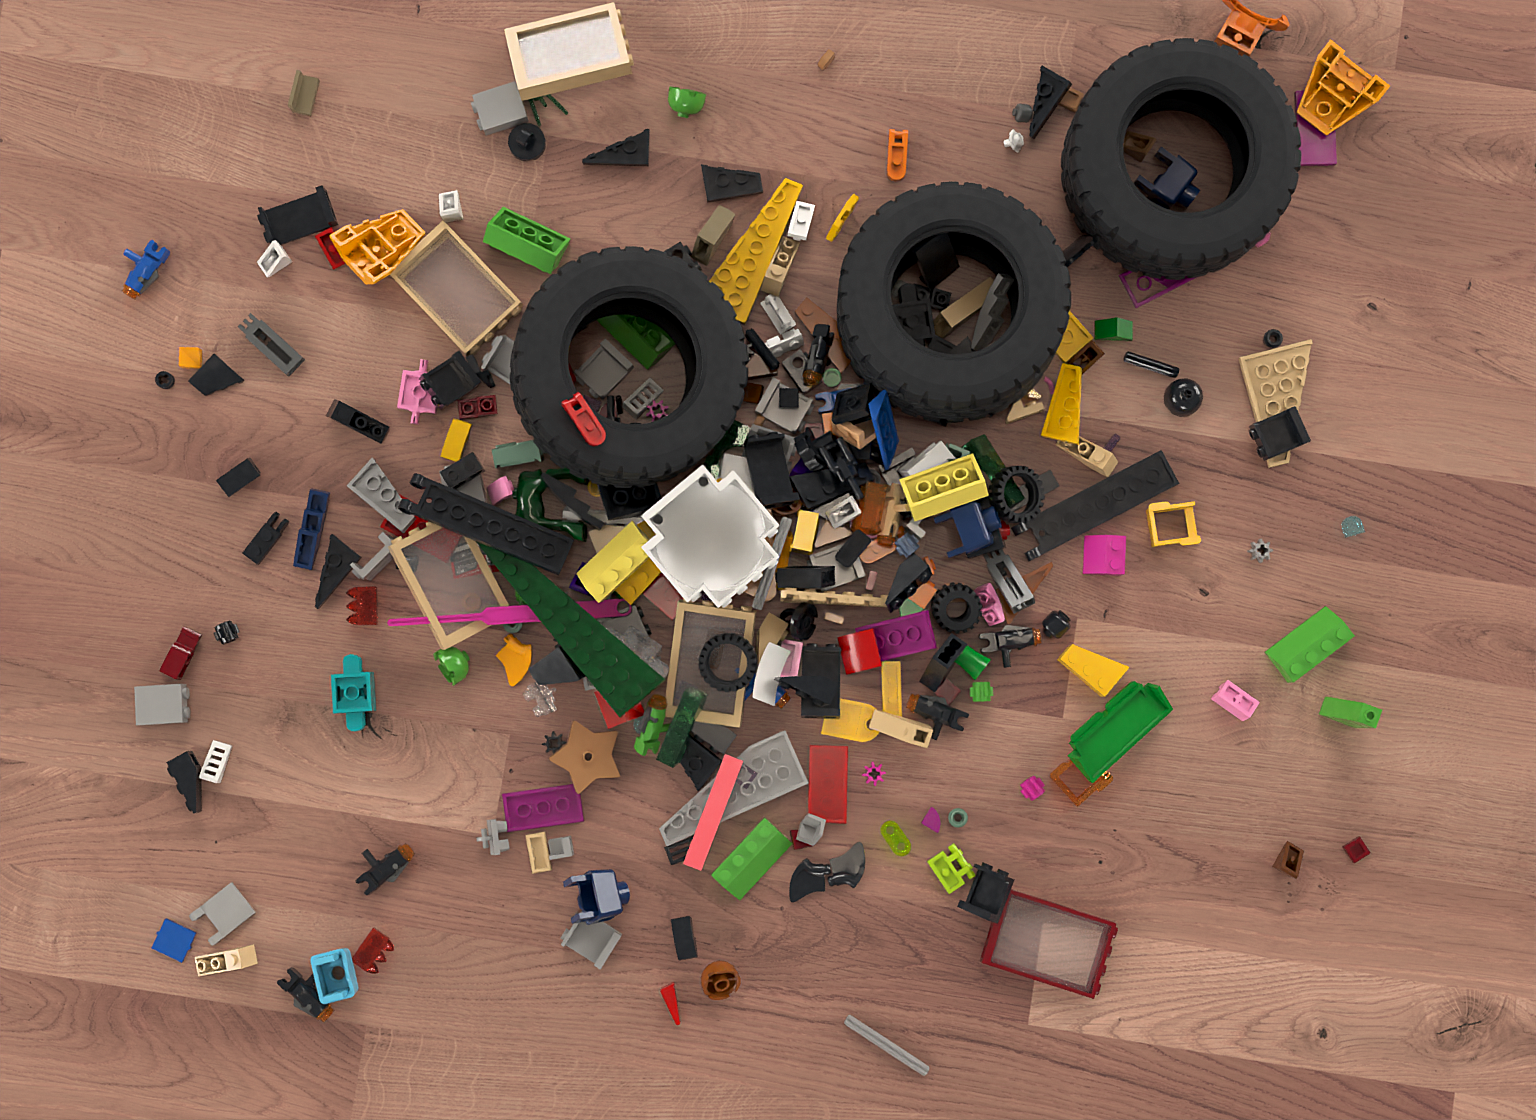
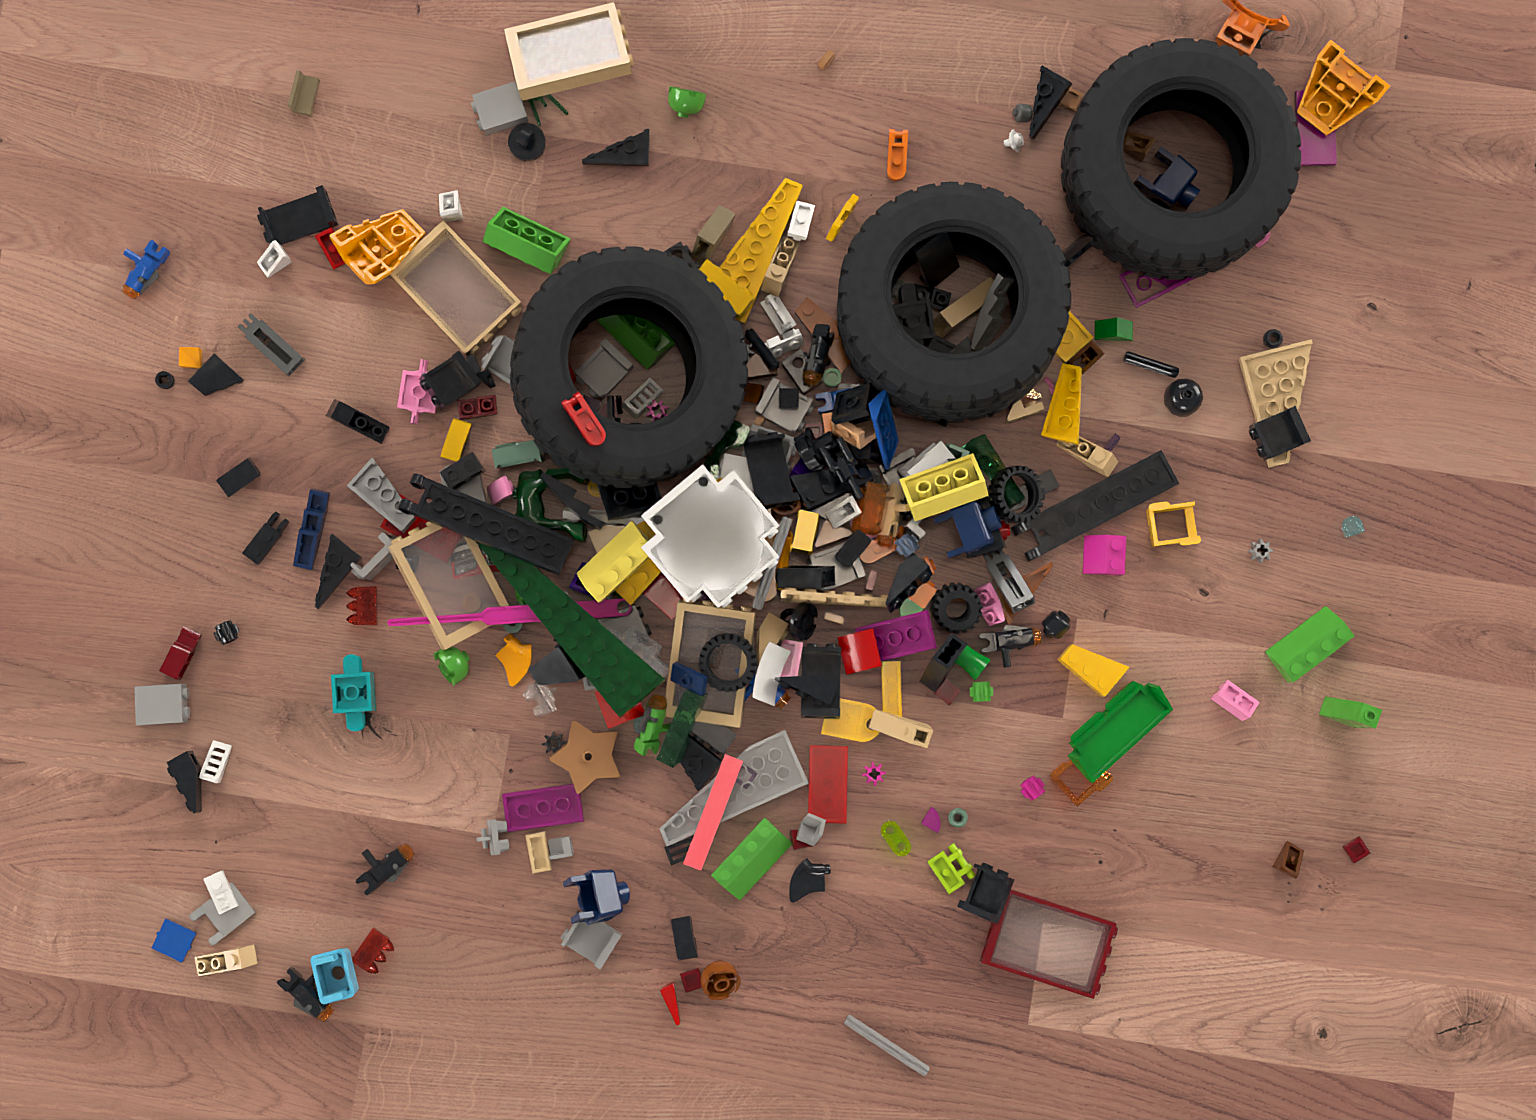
black wing [701,164,763,203] -> none
black arm [827,842,865,889] -> none
black piece [906,693,969,740] -> none
none -> white plate [204,870,238,915]
none -> dark blue plate [670,661,708,696]
none -> dark red tile [680,967,702,993]
none -> yellow wedge [699,259,754,319]

